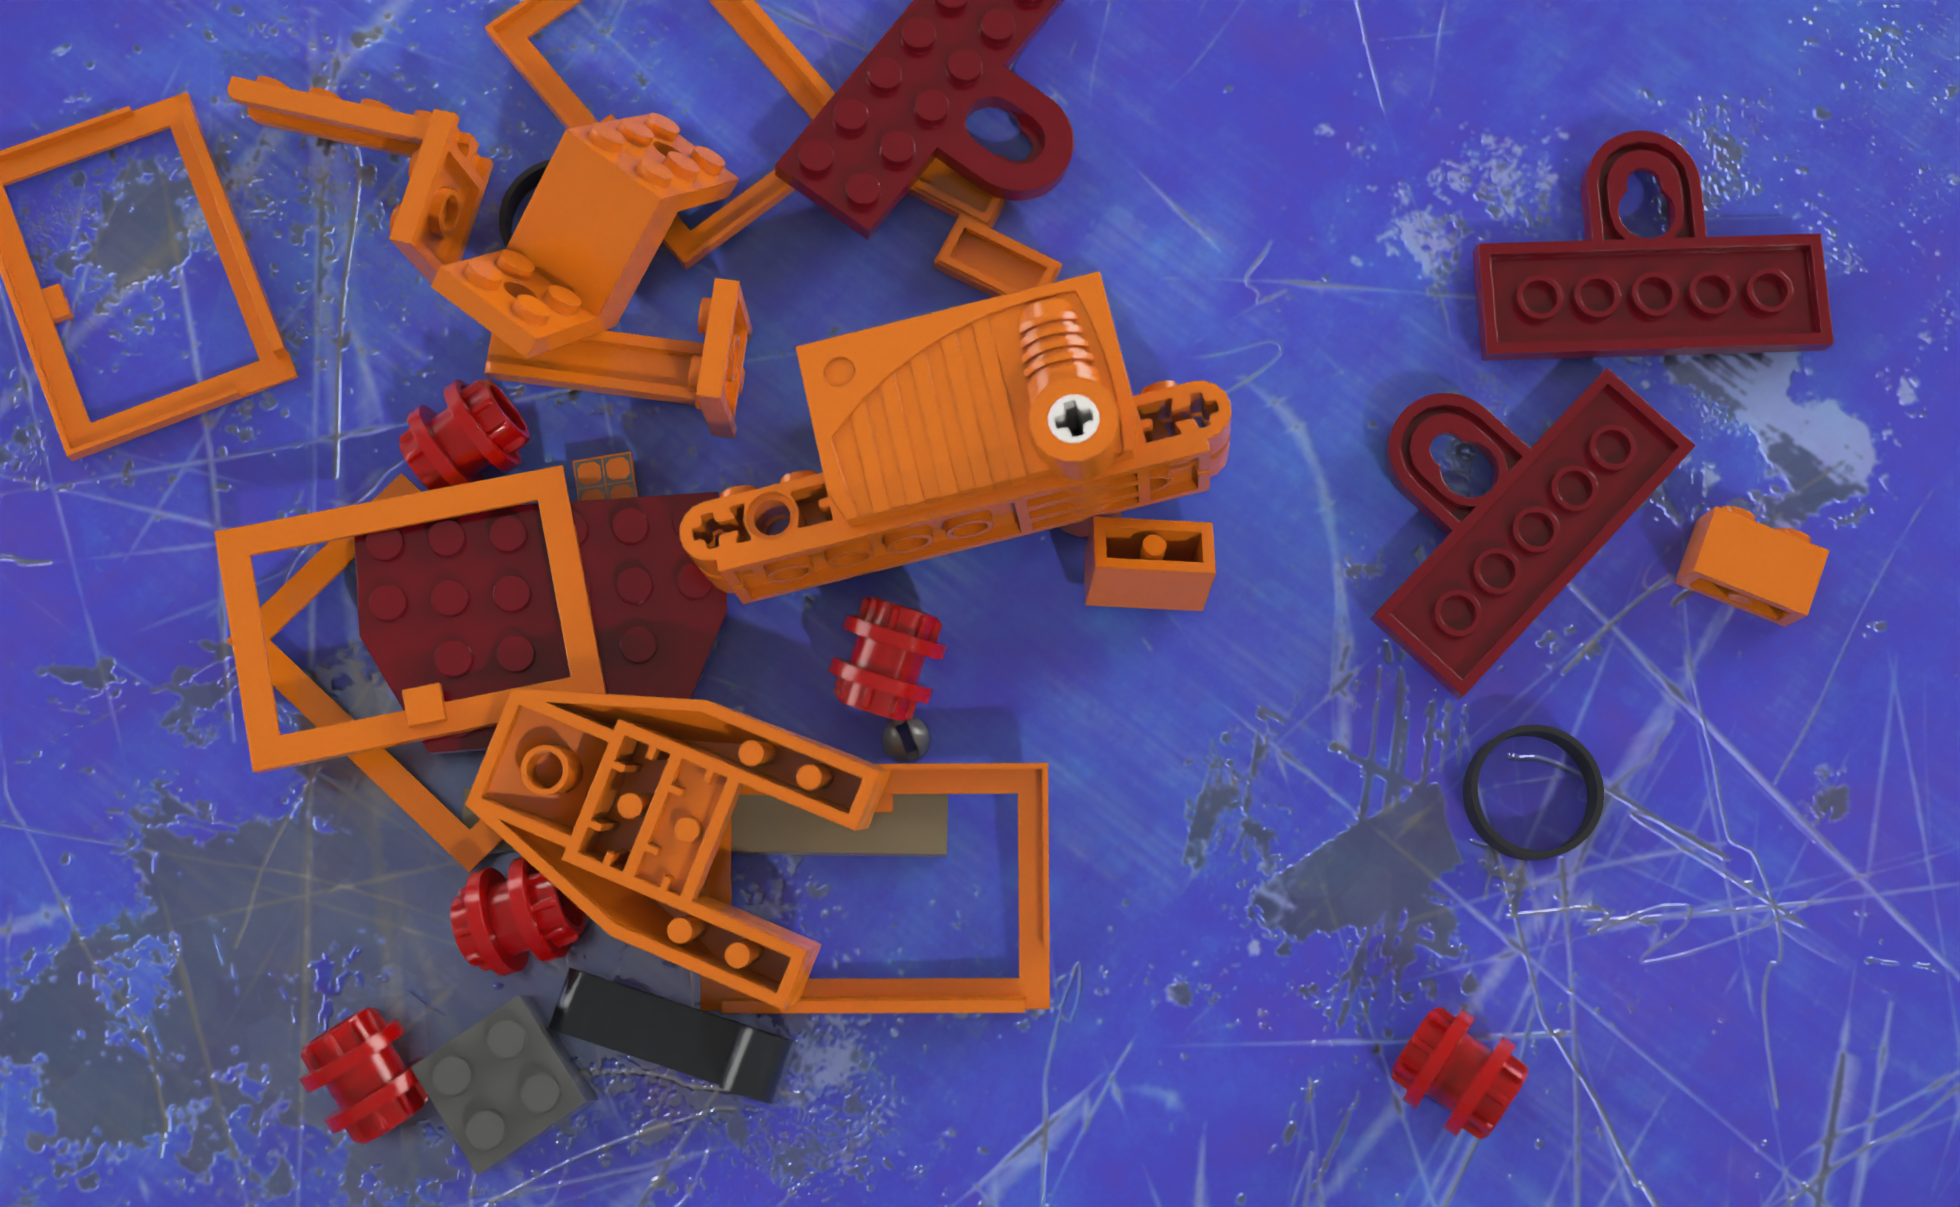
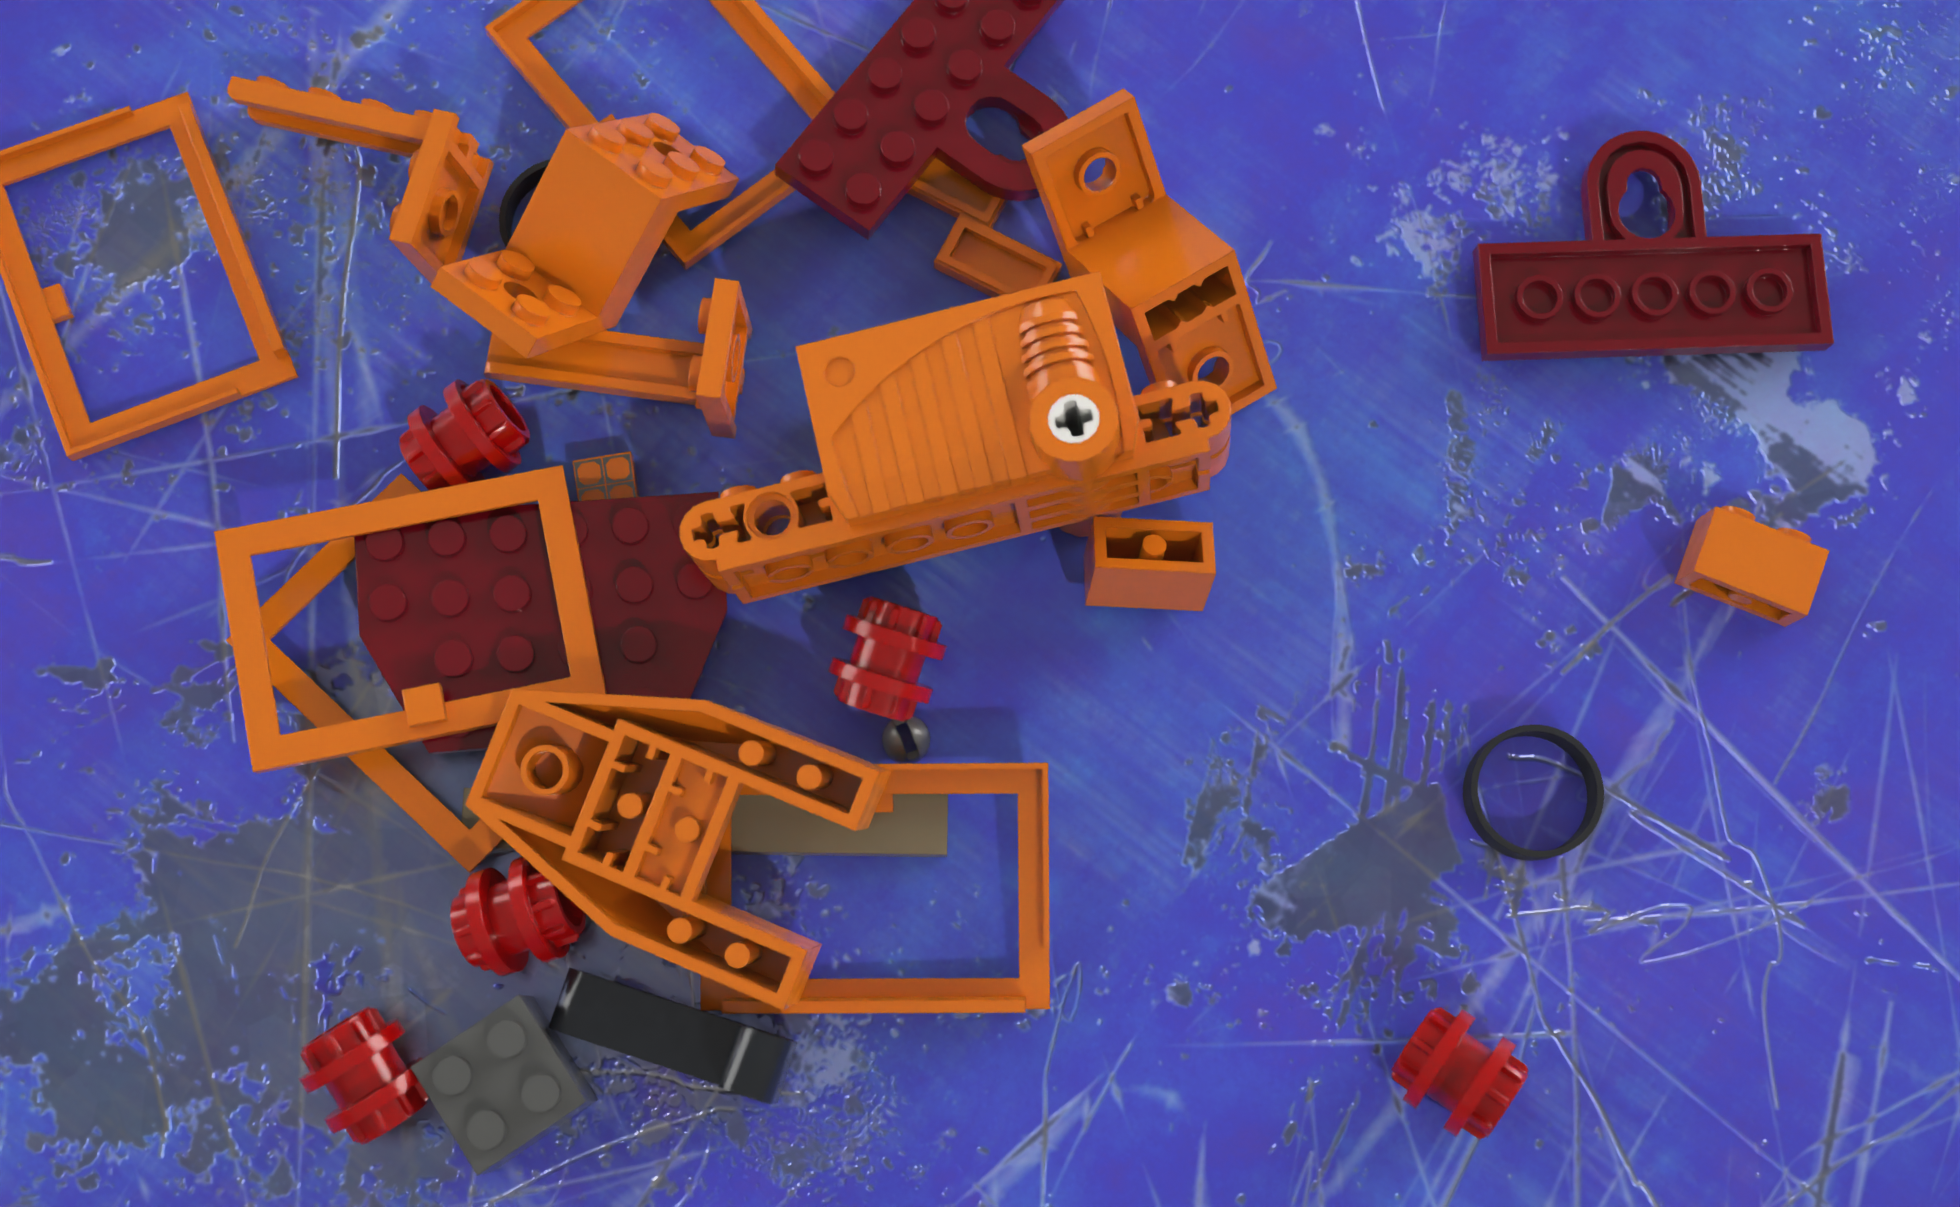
dark red plate [1370,368,1696,700] -> none
none -> orange bracket [1021,88,1277,415]

